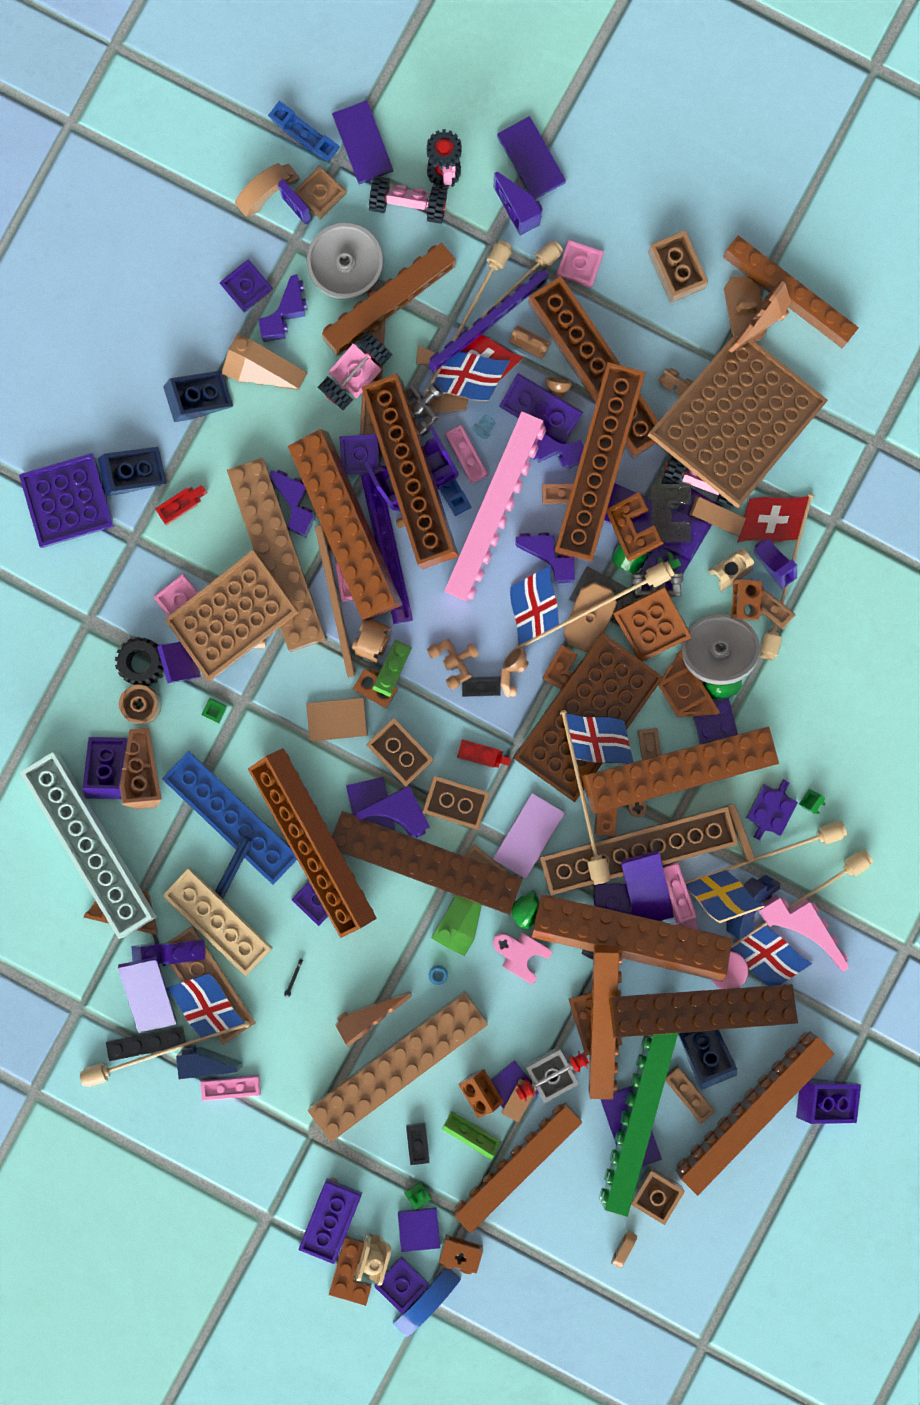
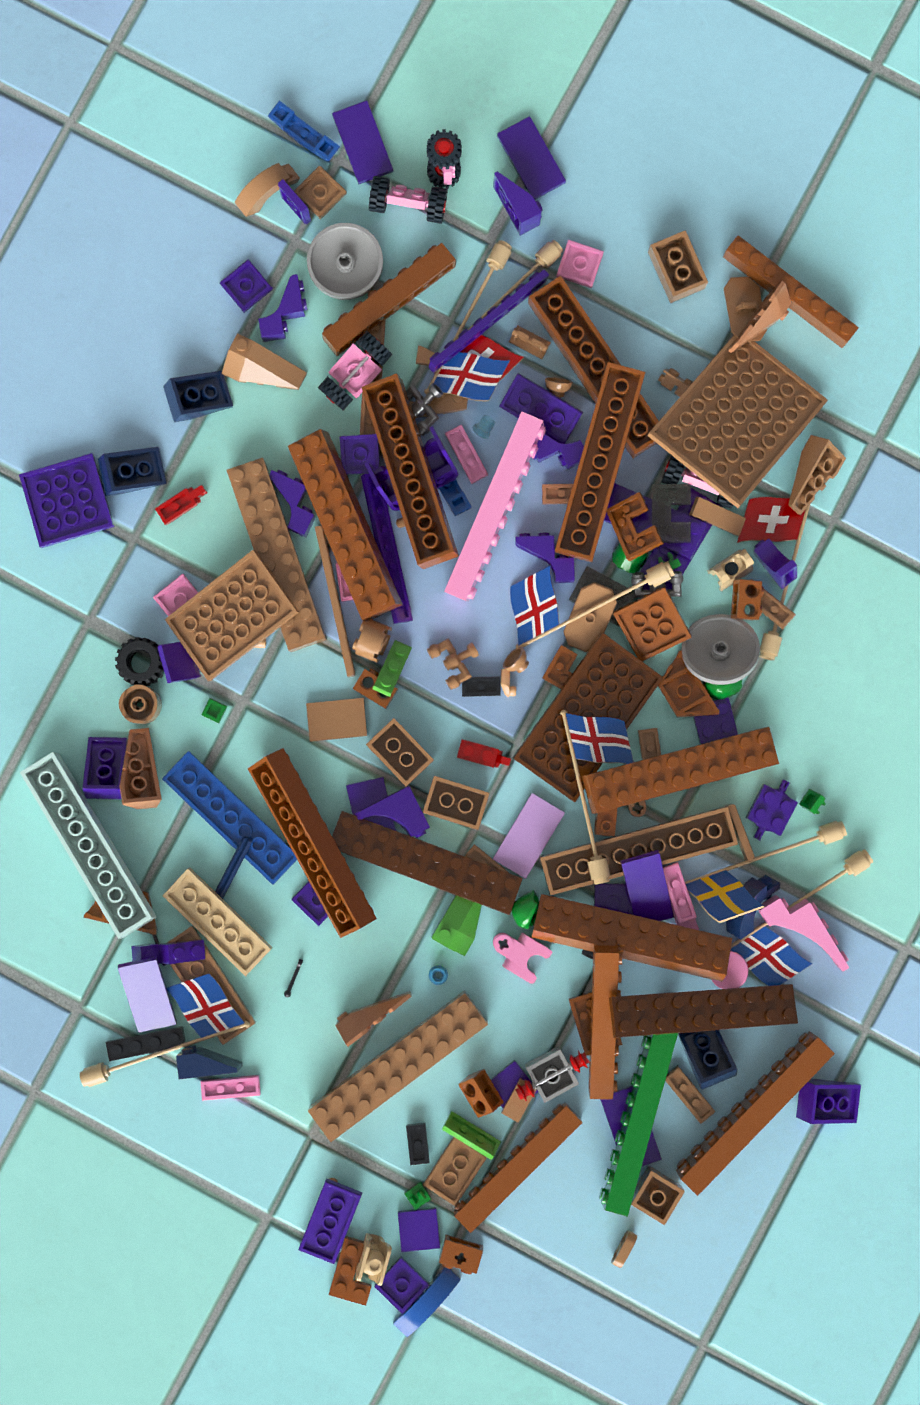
none -> medium nougat tile [423,1137,487,1206]
none -> medium nougat wedge [789,435,846,515]

